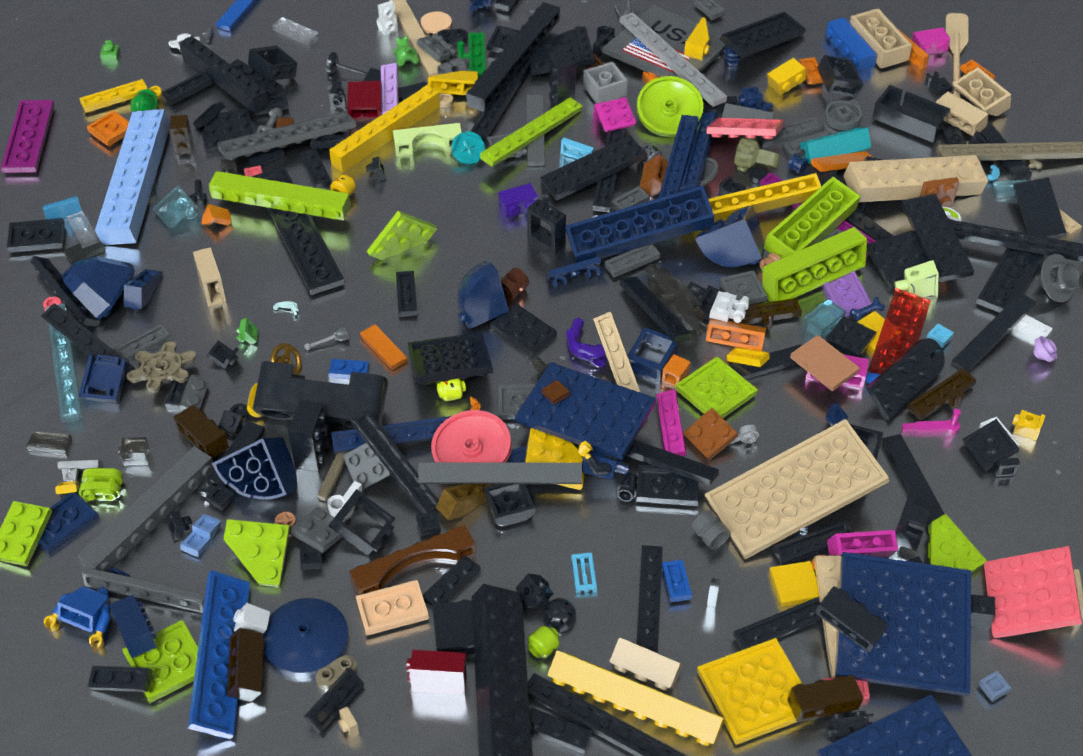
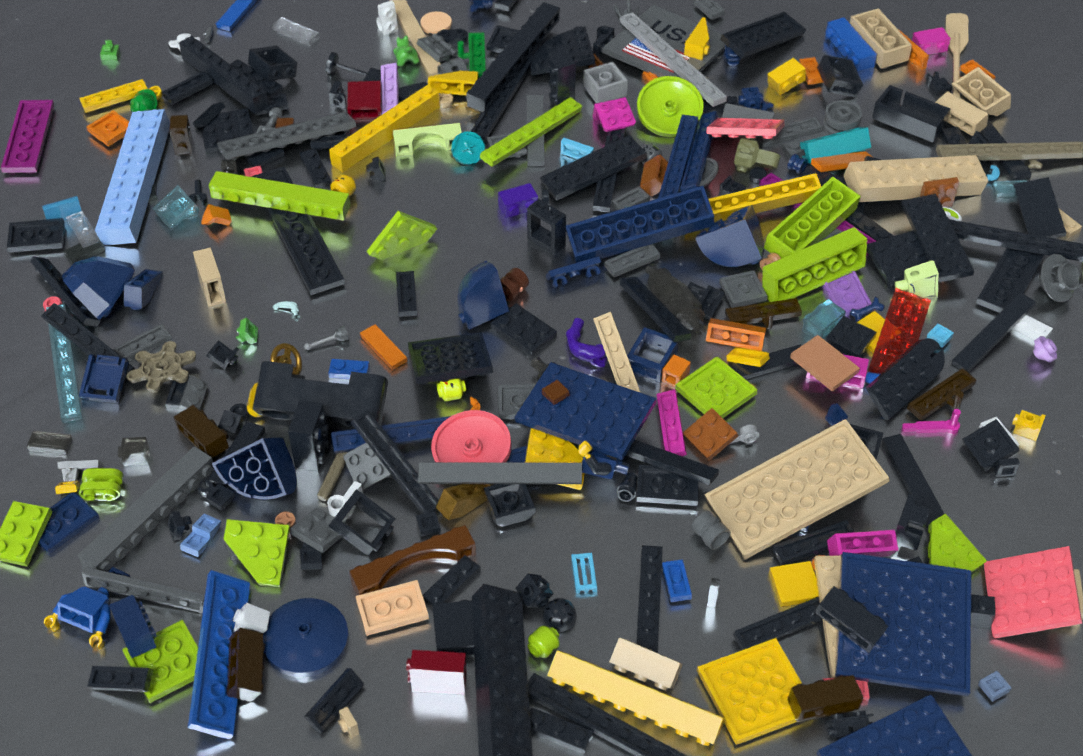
dark tan plate [315,655,357,690] -> none
white plate [709,291,749,323] -> none

